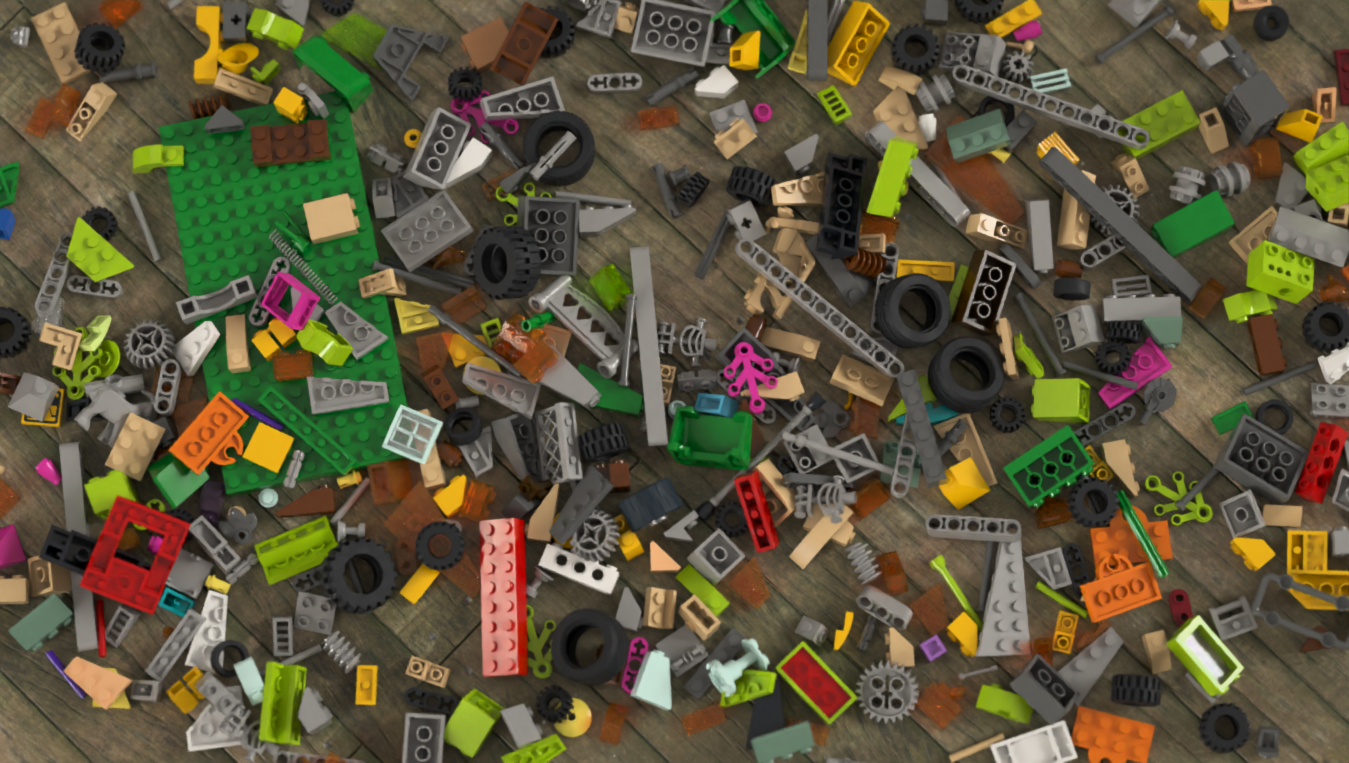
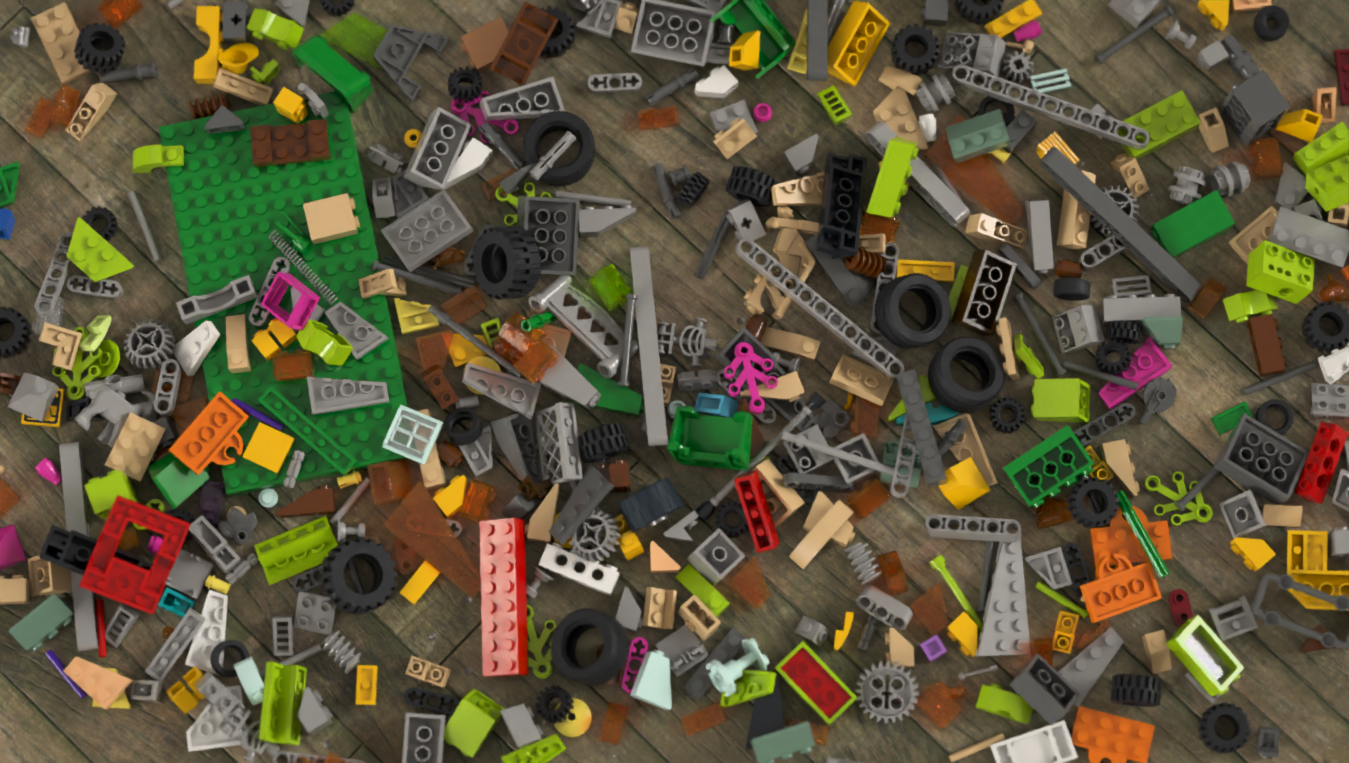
black tyre [415,521,465,570] -> none
light grey piece [794,475,857,523] -> none

